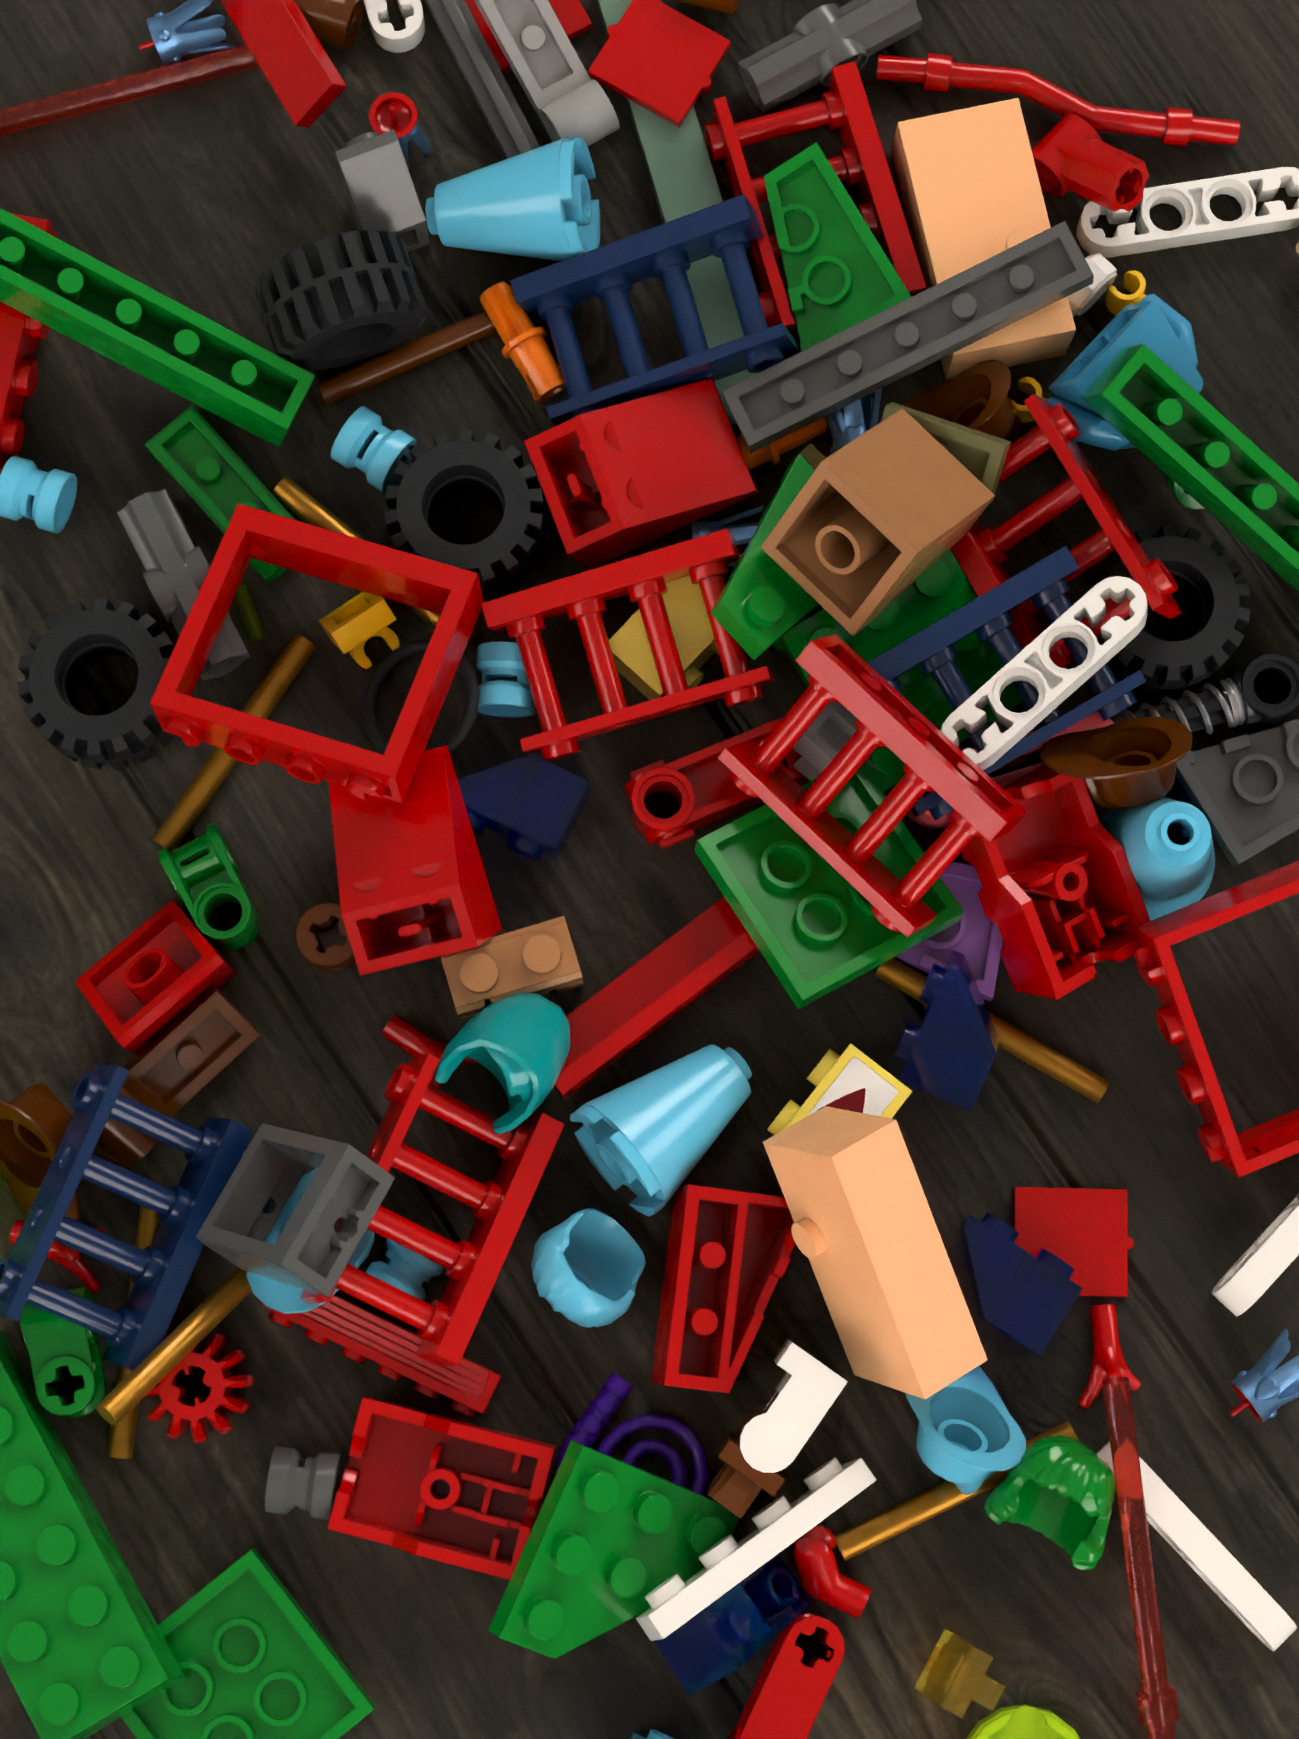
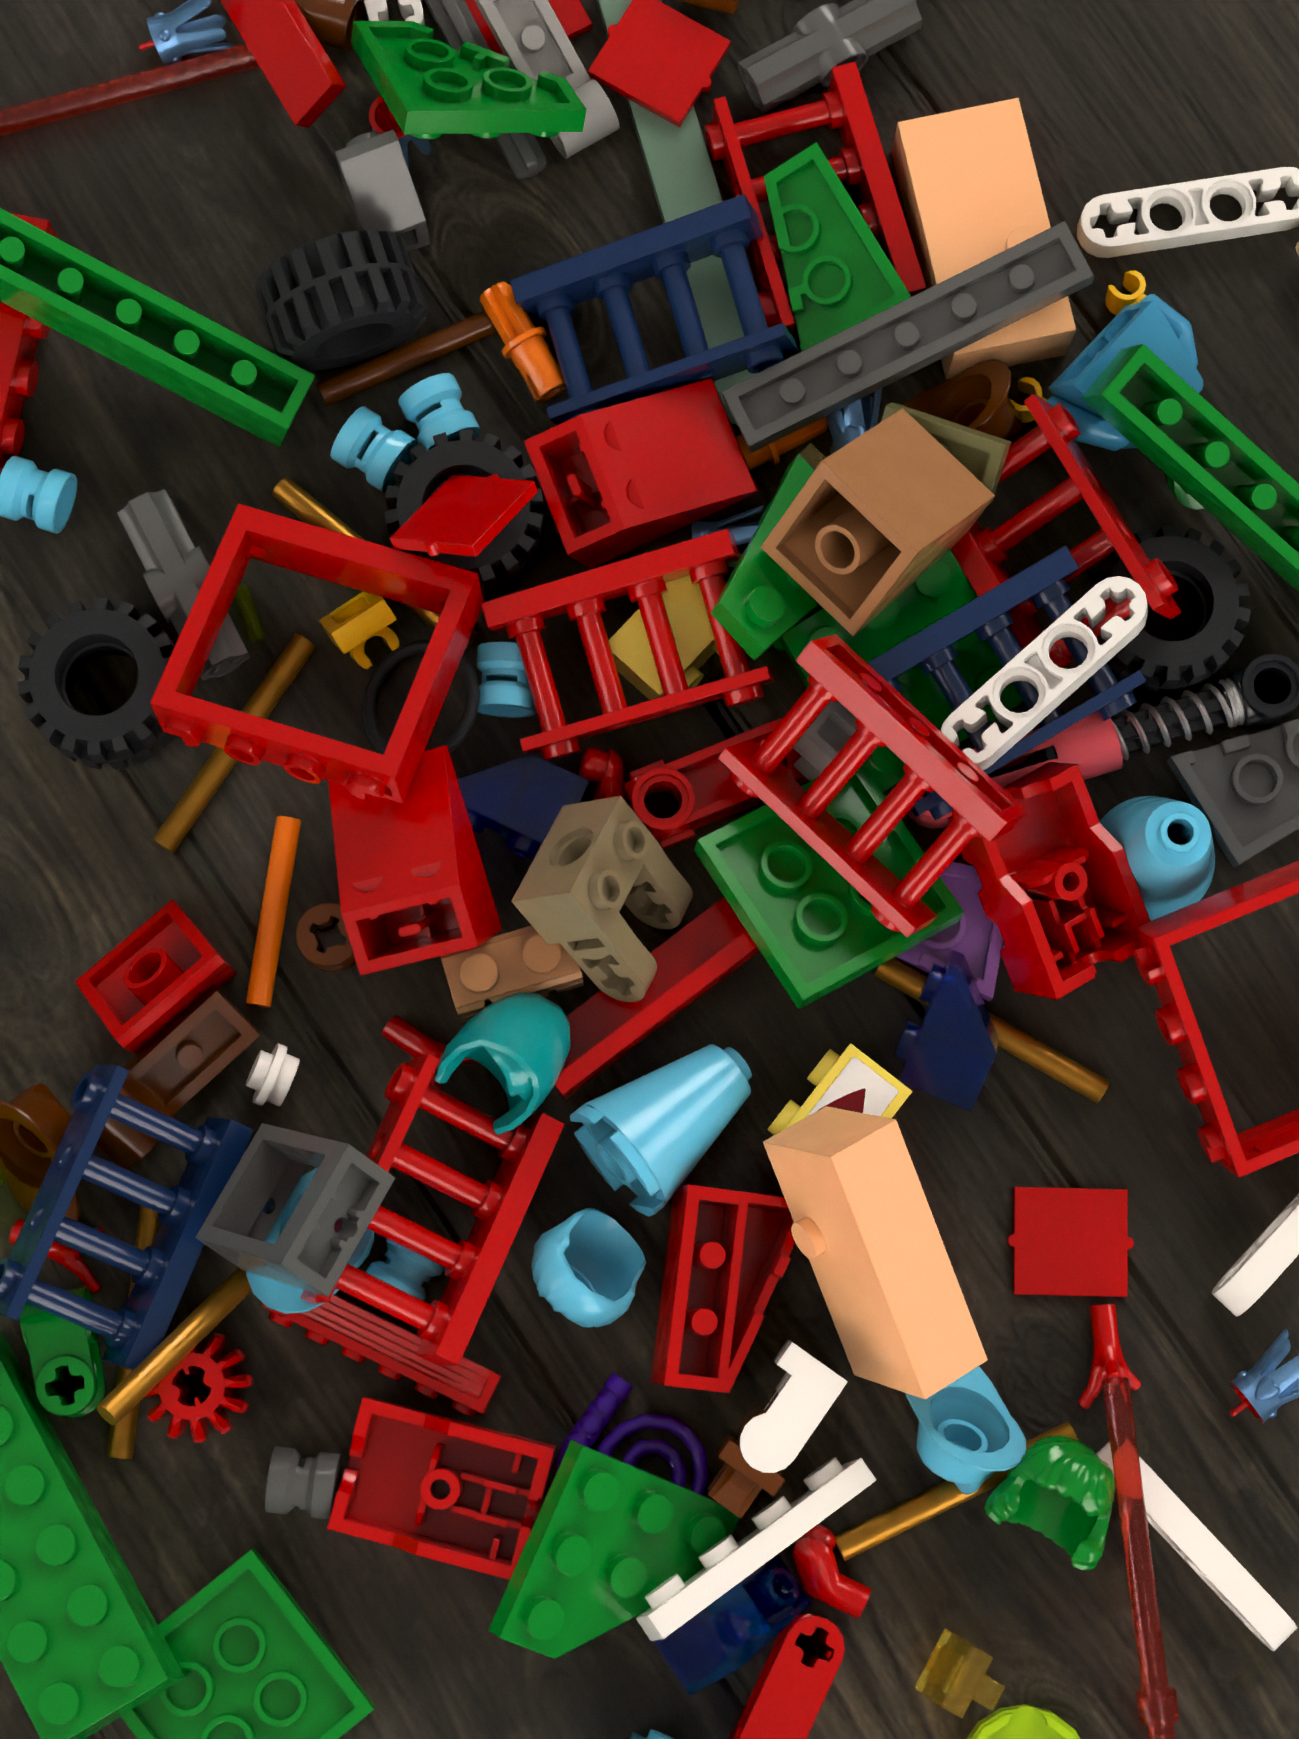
green tile [145,405,295,585] -> none
green piece [157,822,261,951] -> none
medium azure cone [425,137,600,261] -> none
red bar [876,53,1240,147] -> none
clear blue slope [959,1212,1083,1355] -> none
red piece [1031,114,1150,212] -> none
reddish brown piece [1039,717,1193,809] -> none
white tile [1068,253,1117,316] -> none
none -> orange bar [245,816,301,1008]
none -> white plate [246,1043,300,1106]
none -> green plate [351,21,587,139]
none -> red piece [390,474,538,557]
none -> medium azure wheel [398,373,481,451]
none -> dark tan brick [511,796,693,1002]
none -> red arm [579,747,626,800]

